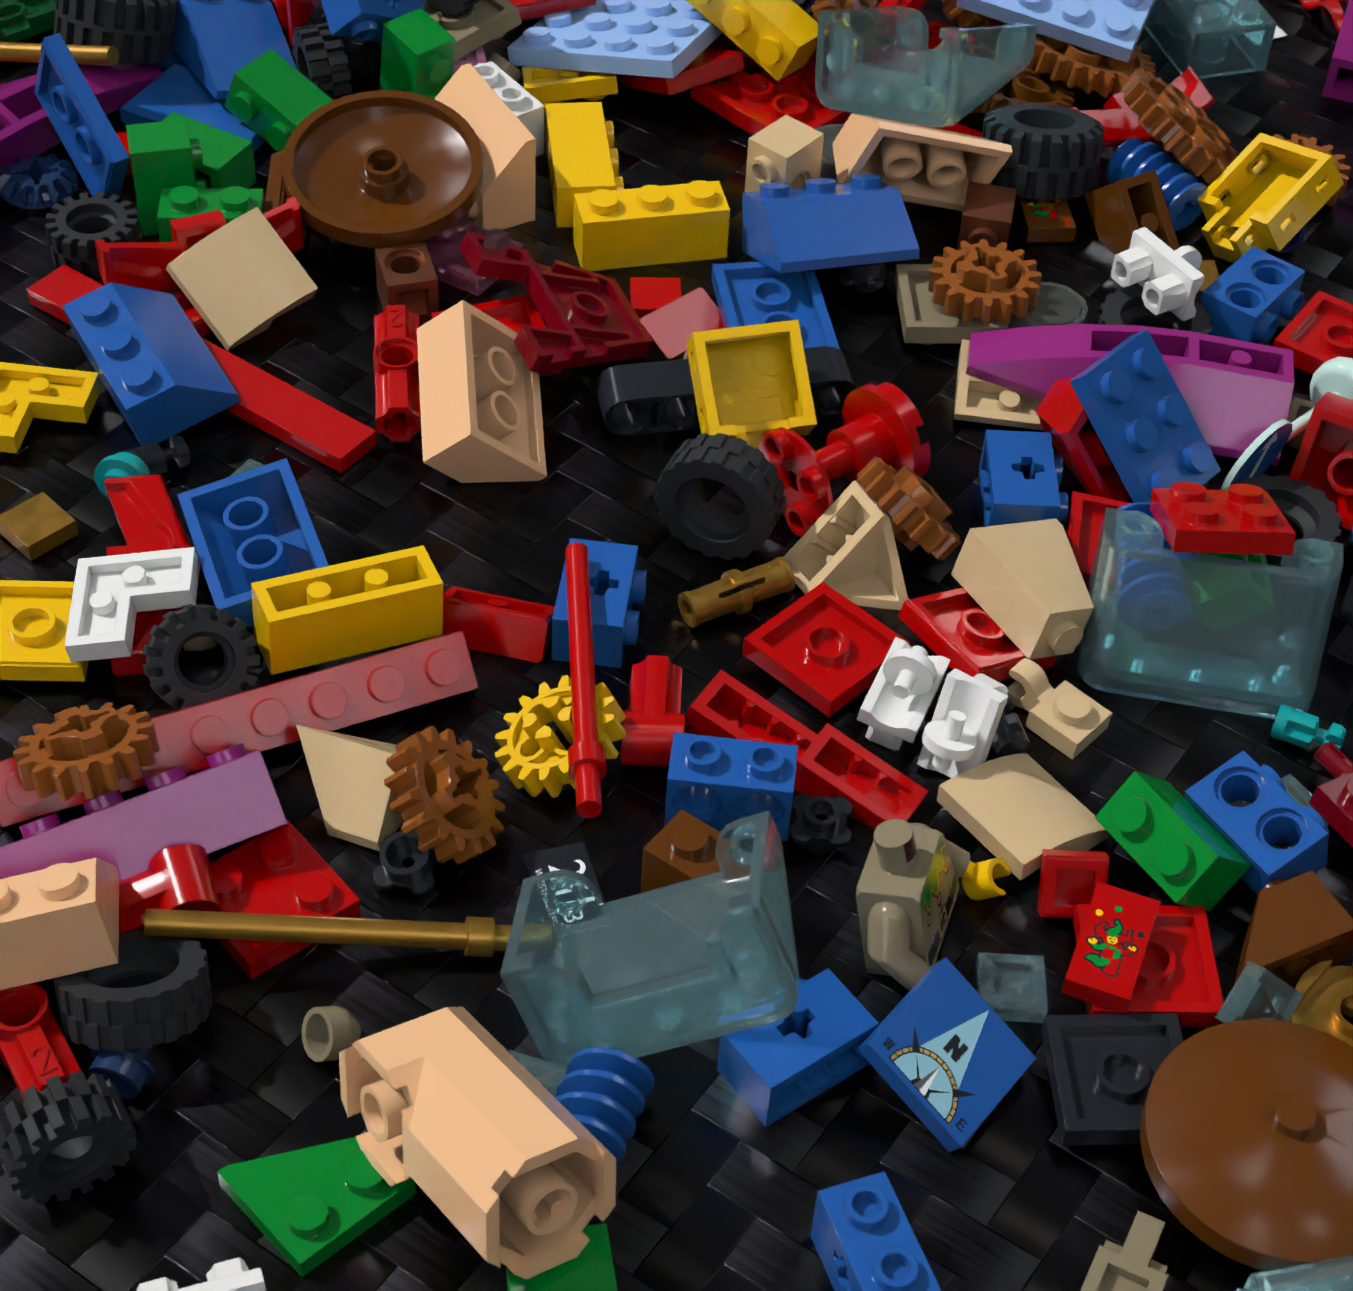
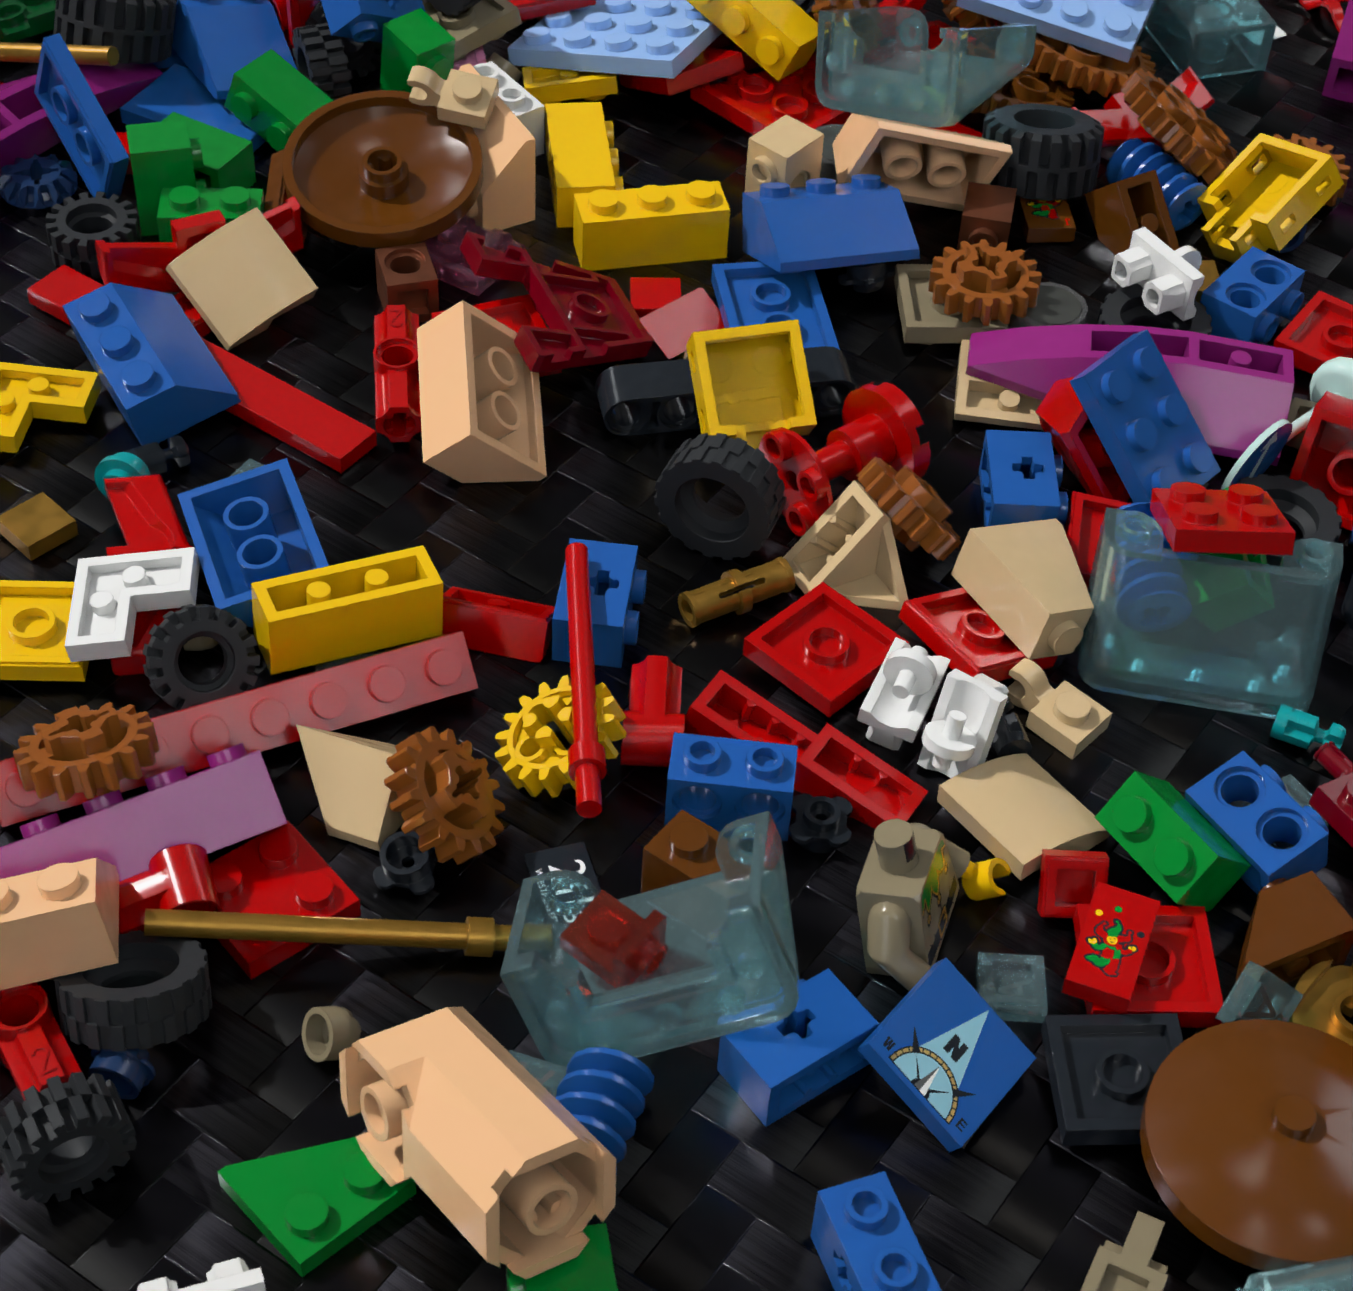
none -> tan plate [407,66,499,130]
none -> clear red bracket [560,890,668,994]

